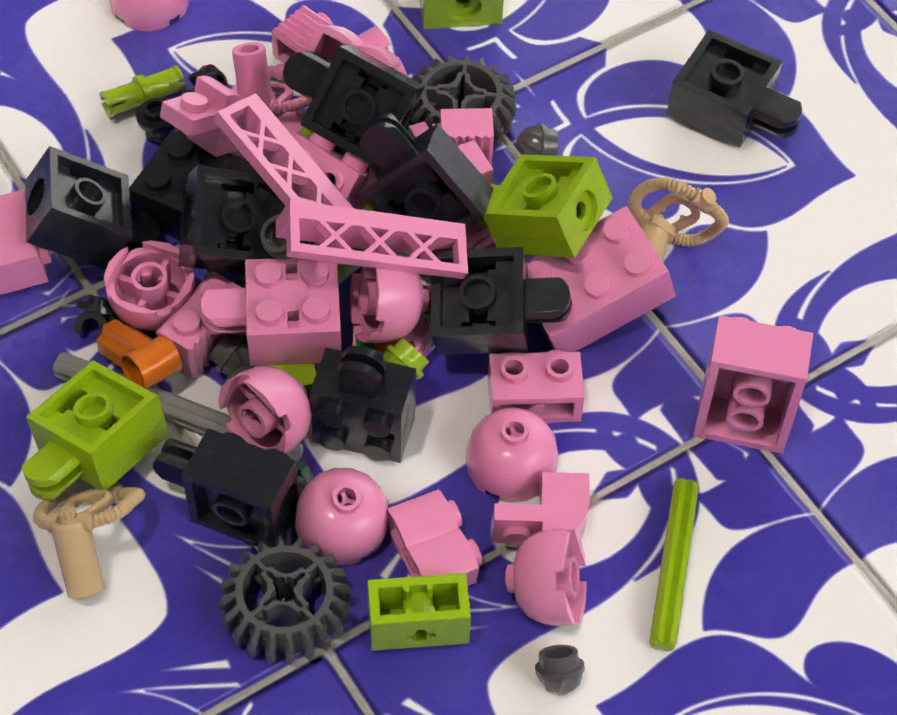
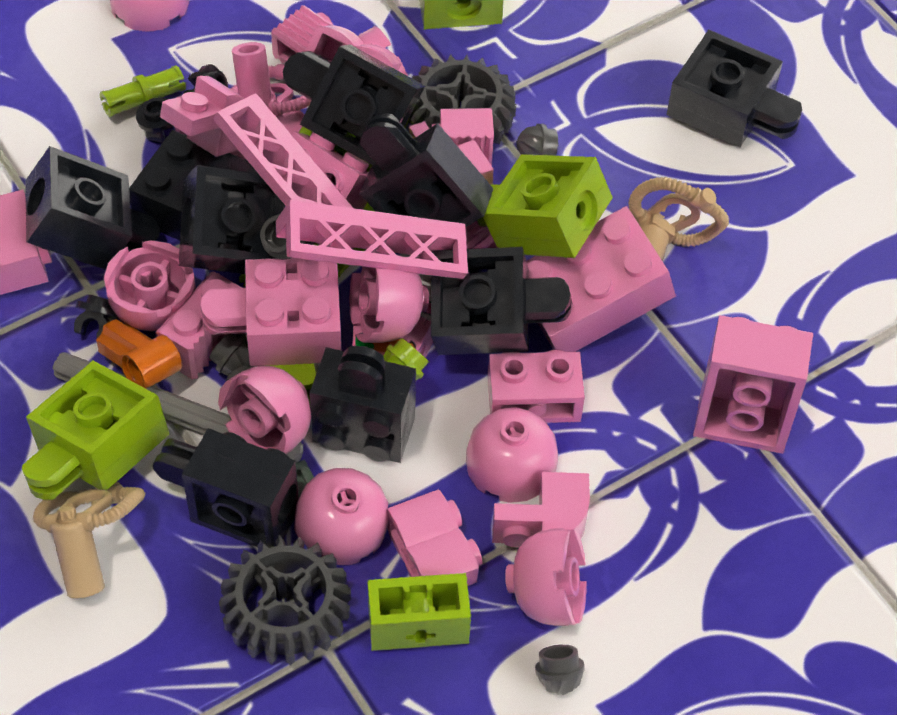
lime axle [649,478,699,651] -> none

